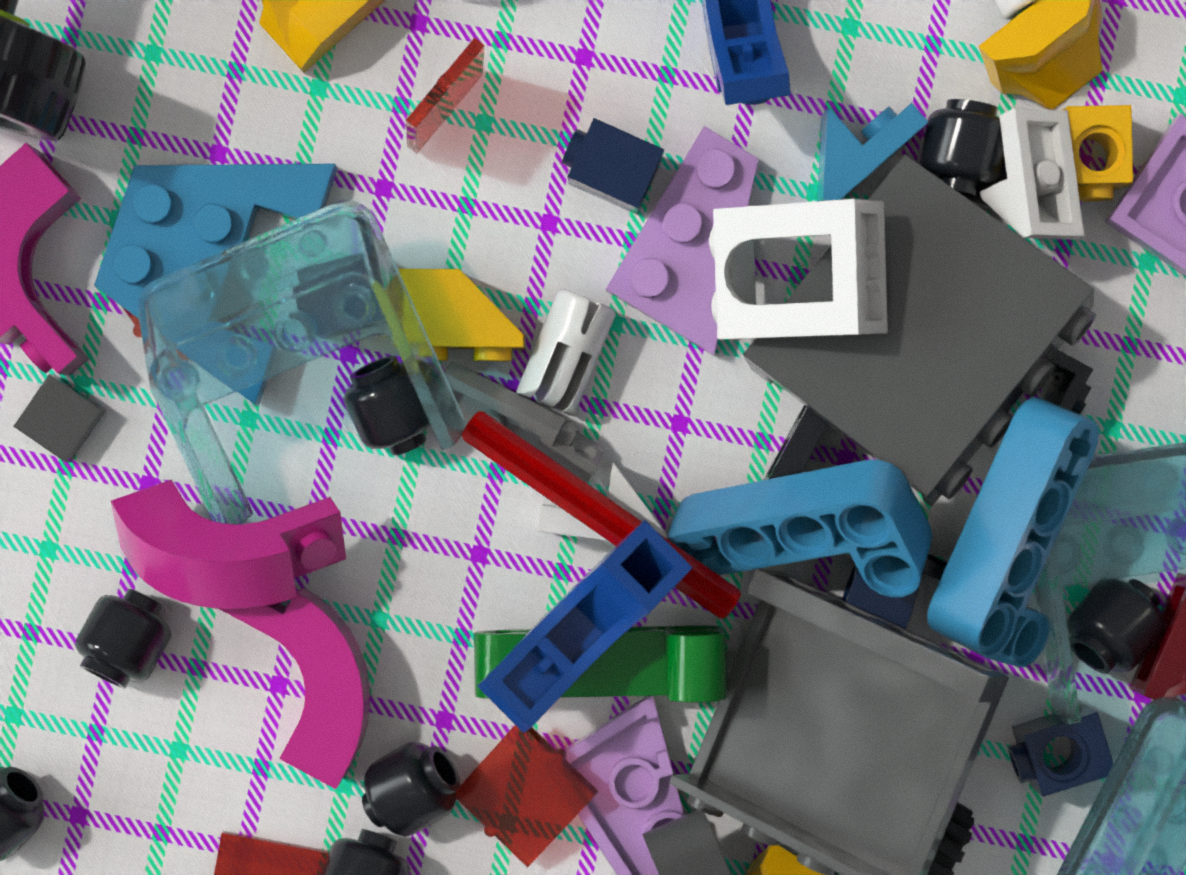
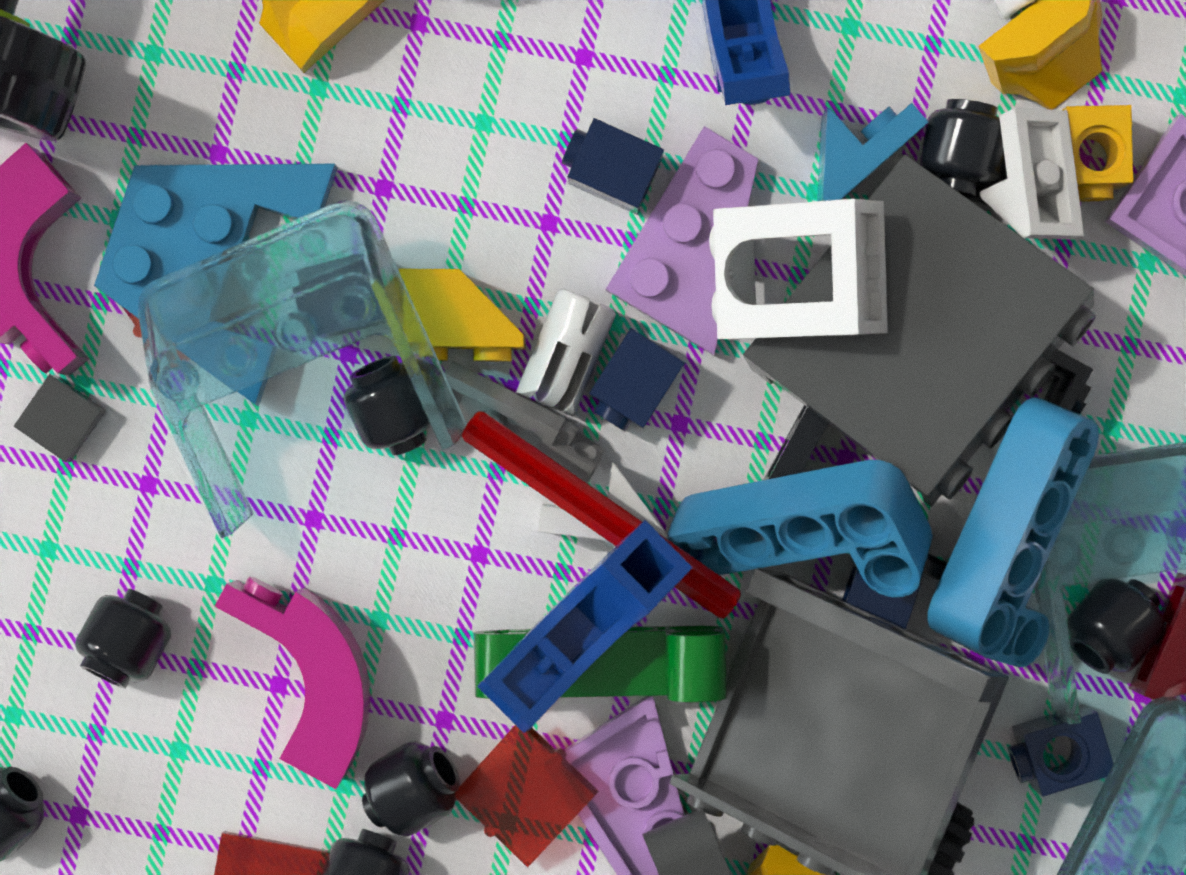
dark pink arch [111,480,346,609] -> none
clear red piece [406,38,485,154] -> none
none -> dark blue brick [589,328,685,432]

